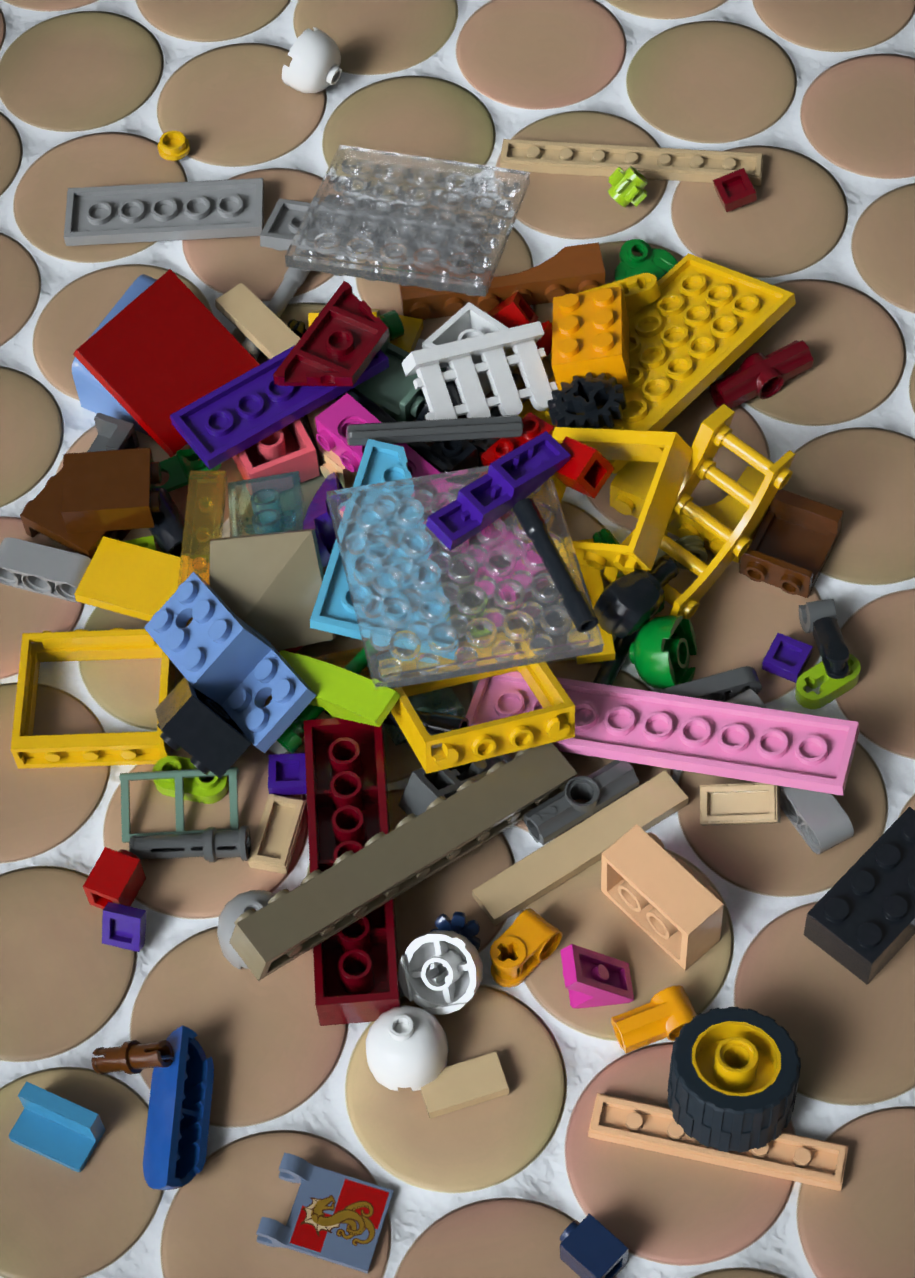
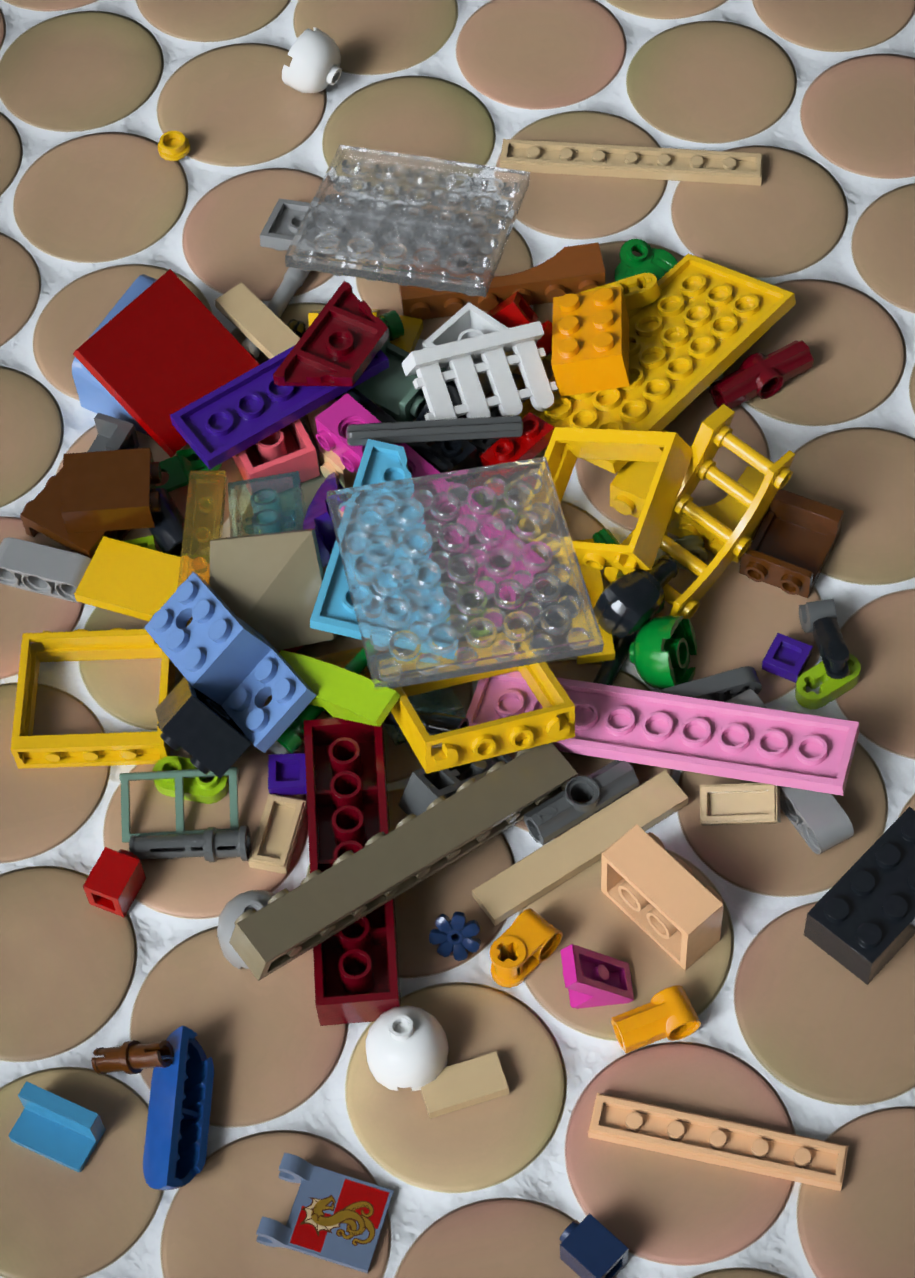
light grey plate [64,178,264,246] -> none
dark purple plate [102,902,146,952] -> none
white cylinder [398,930,482,1015] -> none
dark purple slope [426,431,571,551] -> none
black piece [513,498,598,633] -> none
black gear [547,372,627,429] -> none
red brick [554,436,615,499] -> none
lime gear [608,166,648,208] -> none
black wheel [667,1007,801,1152] -> none
dark red plate [713,168,757,212] -> none

